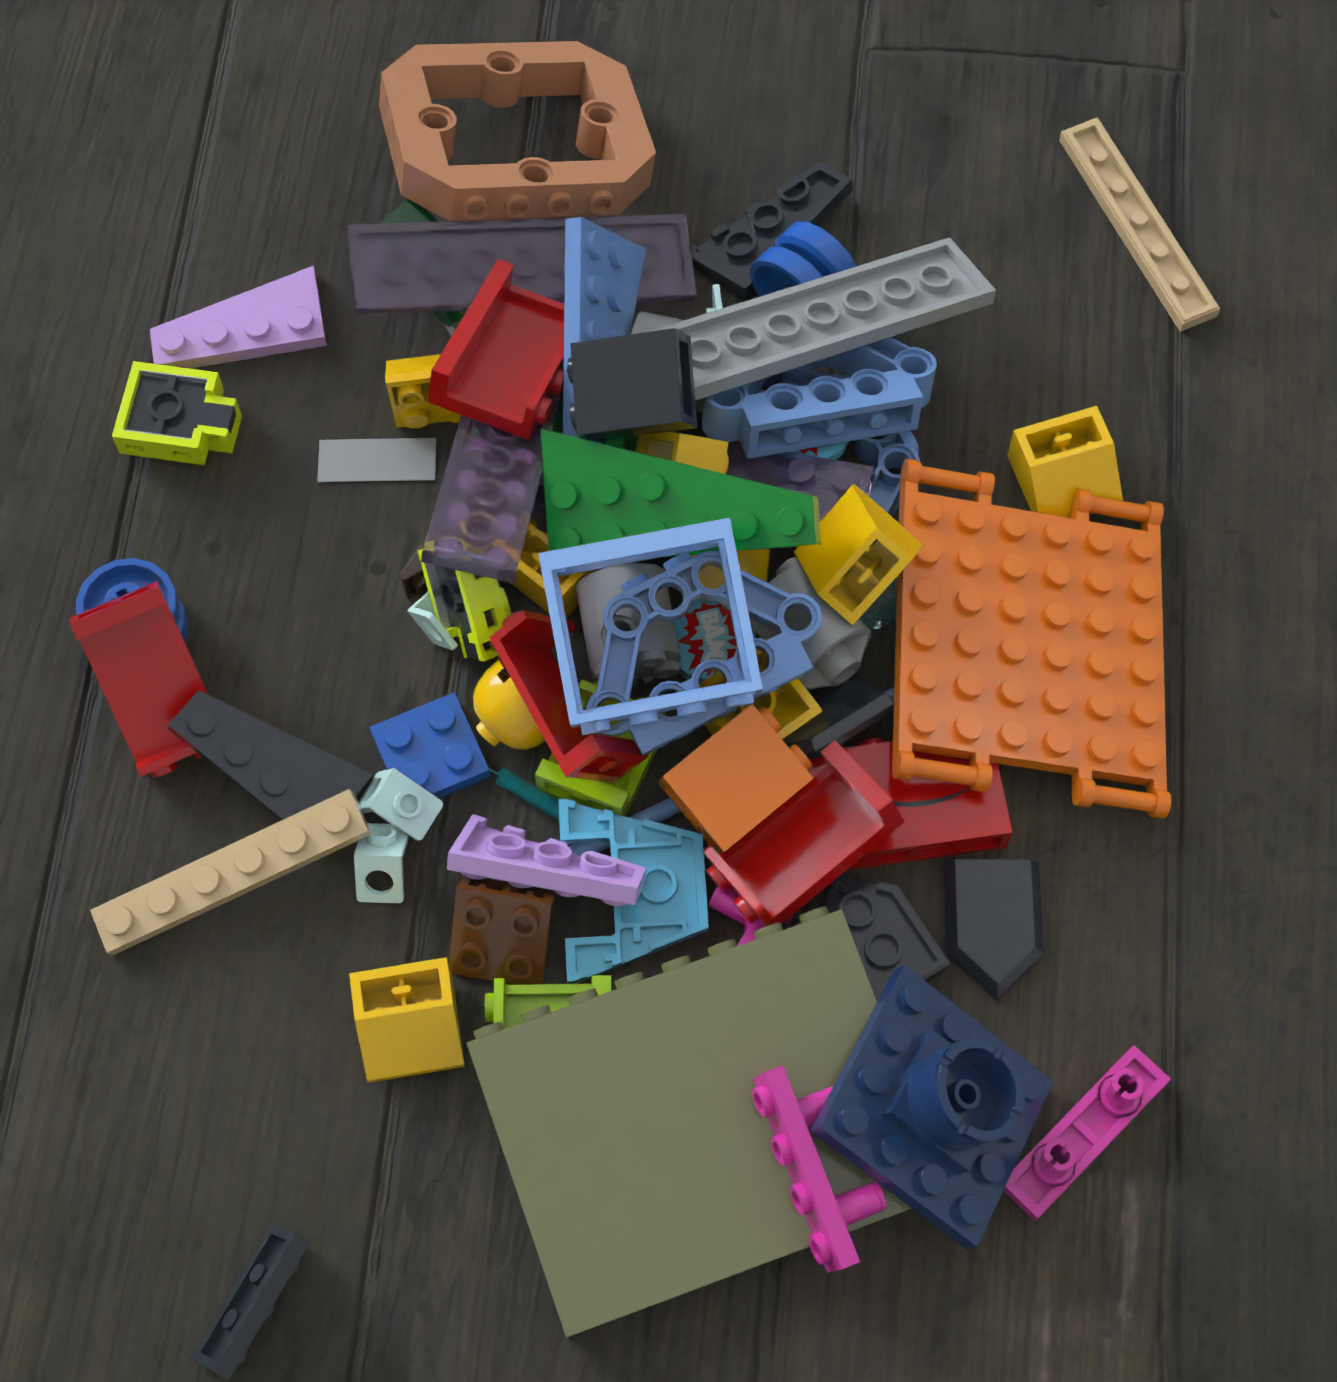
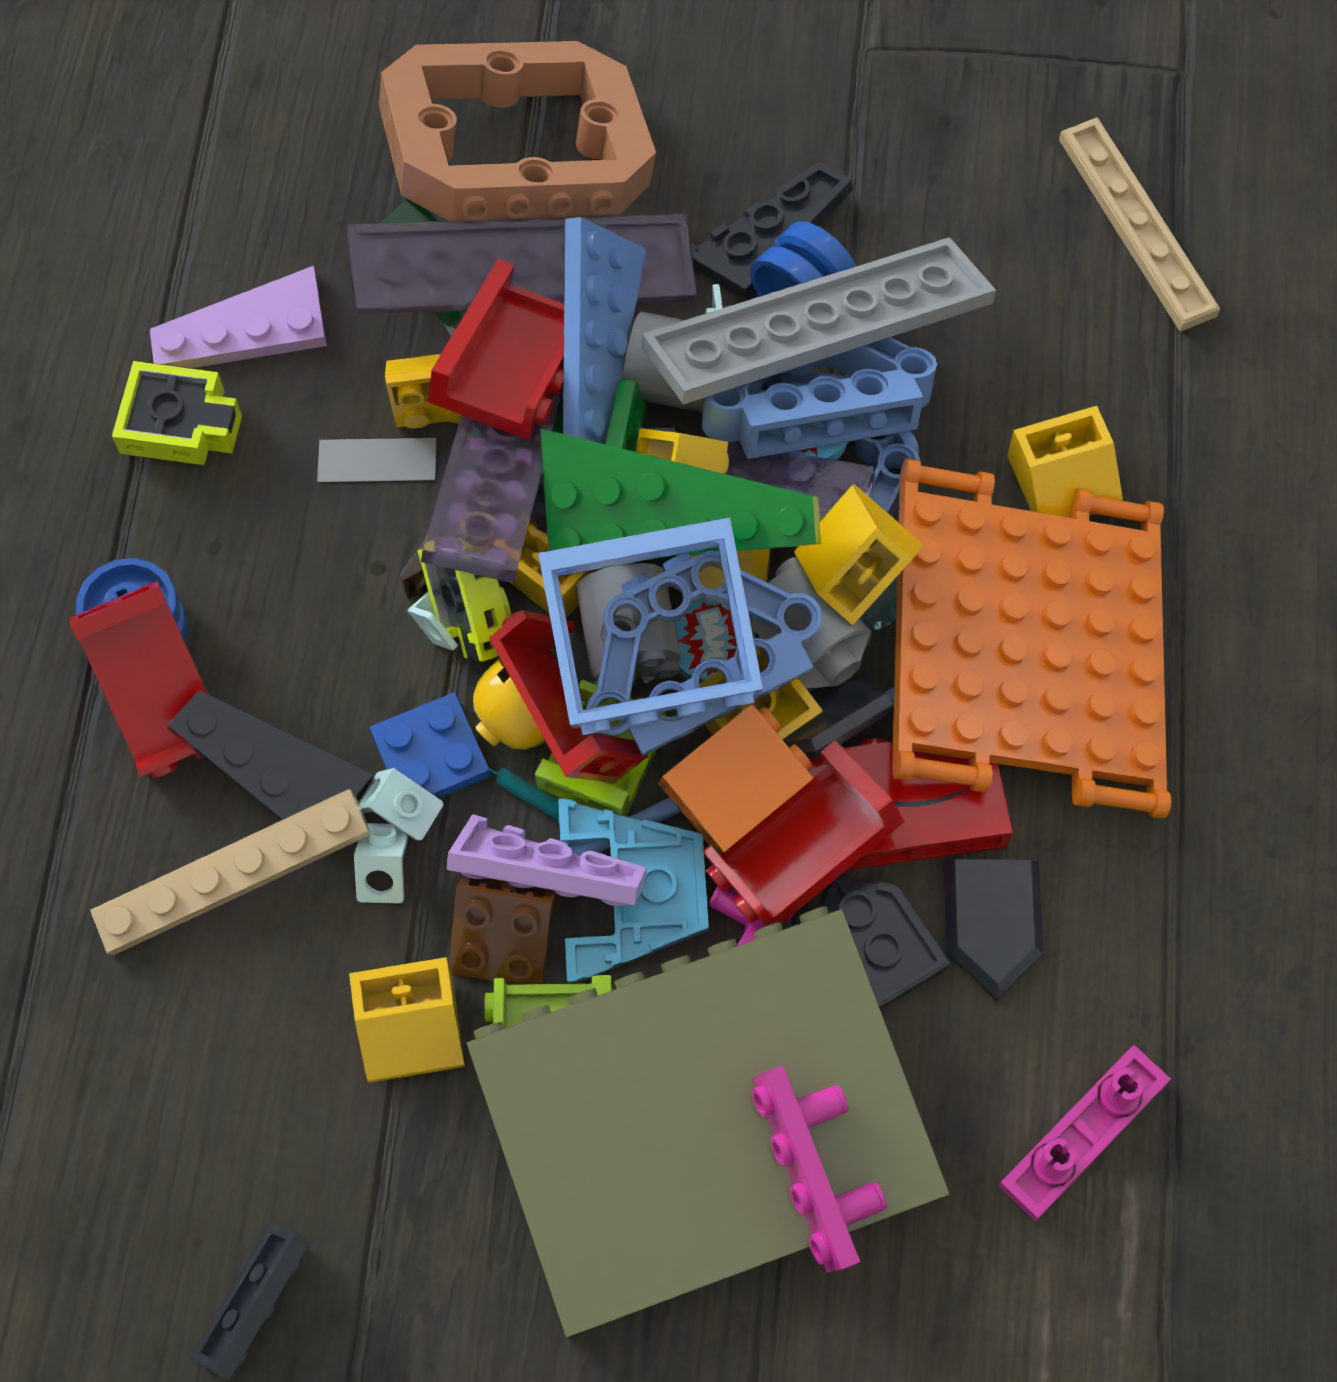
black brick [567,328,697,441] -> none
dark blue piece [810,965,1054,1250] -> none

